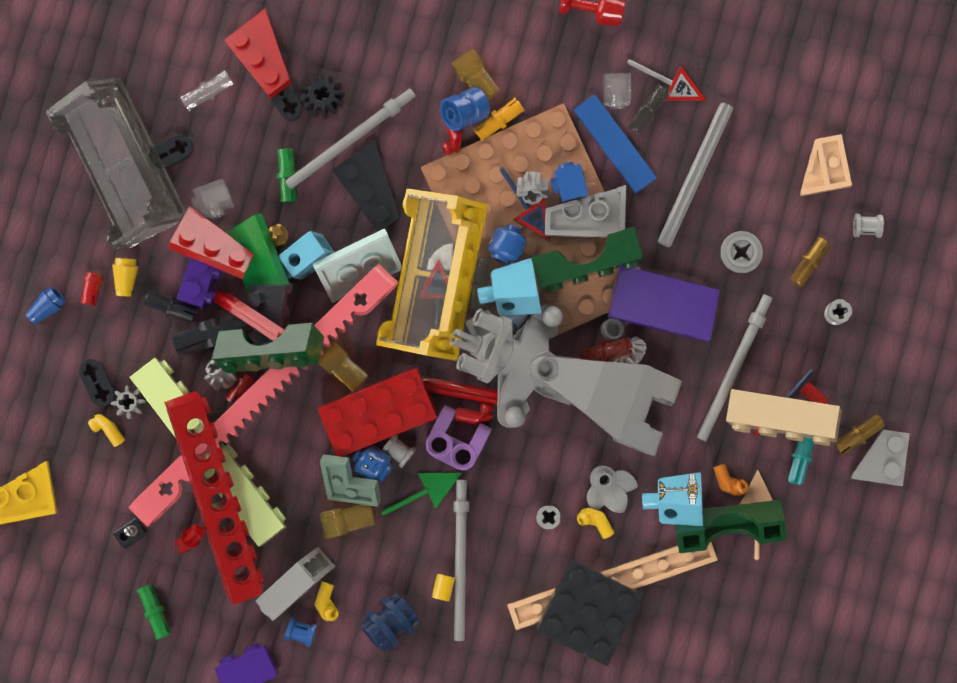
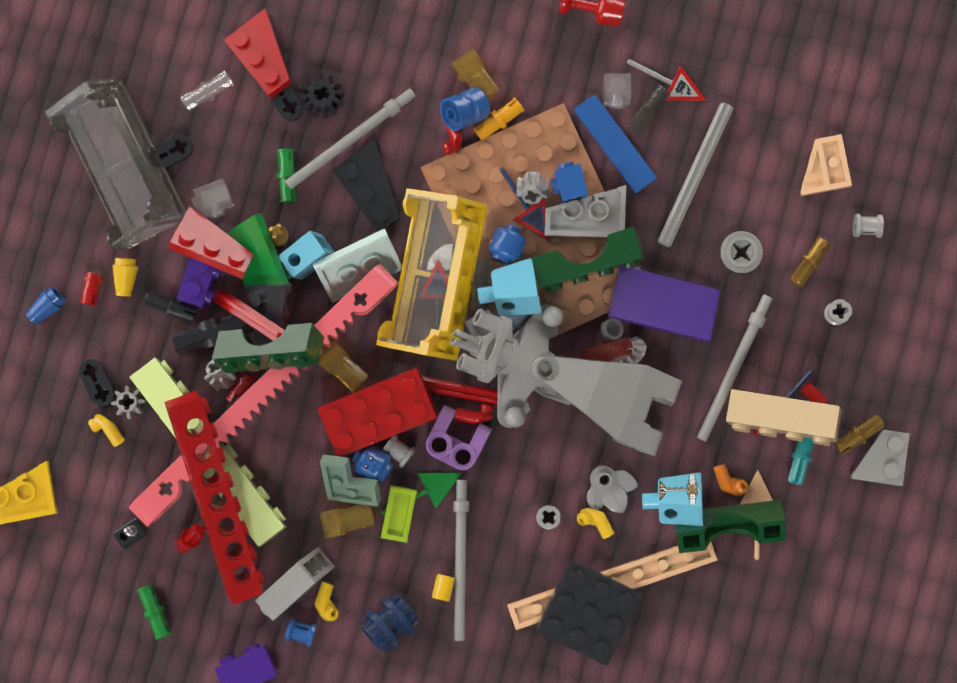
none -> lime tile [381,485,417,543]

